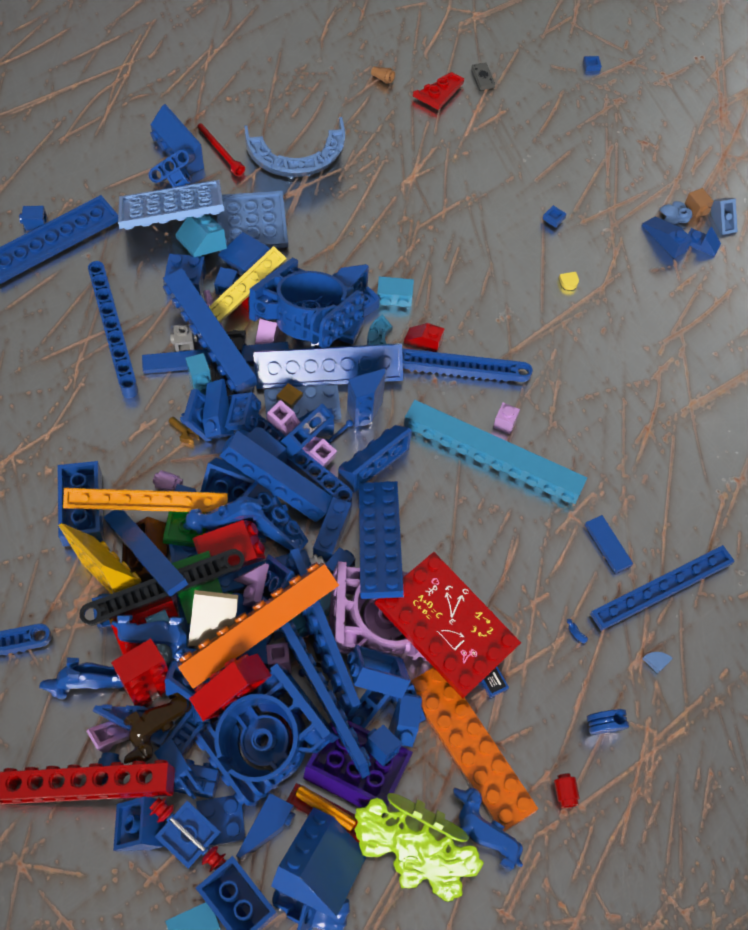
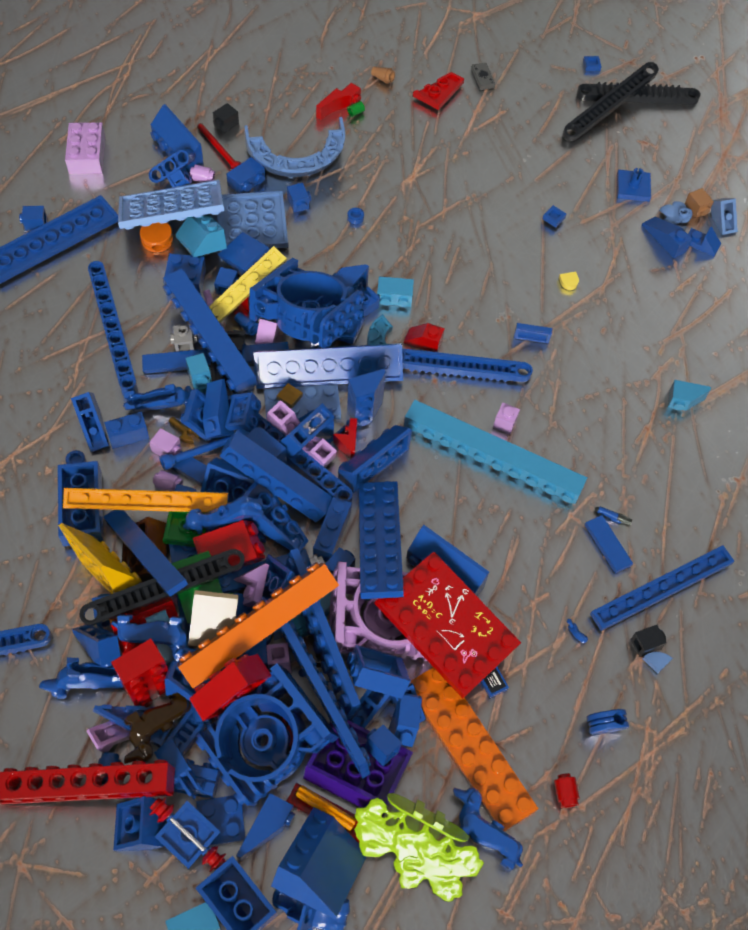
none -> lavender brick [65,123,105,174]
none -> blue tile [66,450,86,464]
none -> blue slope [71,392,109,452]
none -> blue slope [72,625,121,667]
none -> blue brick [104,411,150,449]
none -> blue animal [123,384,206,412]
none -> orange head [140,222,173,253]
none -> lavender brick [149,428,182,456]
none -> blue piece [159,435,232,470]
none -> blue tile [171,451,207,486]
none -> lavender brick [190,164,215,183]
none -> black brick [213,103,239,133]
none -> blue brick [226,157,265,194]
none -> blue cone [234,312,259,335]
none -> blue brick [287,183,311,212]
none -> red slope [316,83,361,120]
none -> red slope [333,418,357,460]
none -> green hinge [347,101,365,117]
none -> blue tile [347,208,364,224]
none -> blue slope [406,525,489,596]
none -> blue tile [514,323,552,343]
none -> black gear [563,62,659,141]
none -> black gear [577,82,701,105]
none -> blue piece [595,506,632,525]
none -> blue tile [617,168,651,202]
none -> black brick [630,625,667,657]
none -> dark azure slope [668,380,711,411]

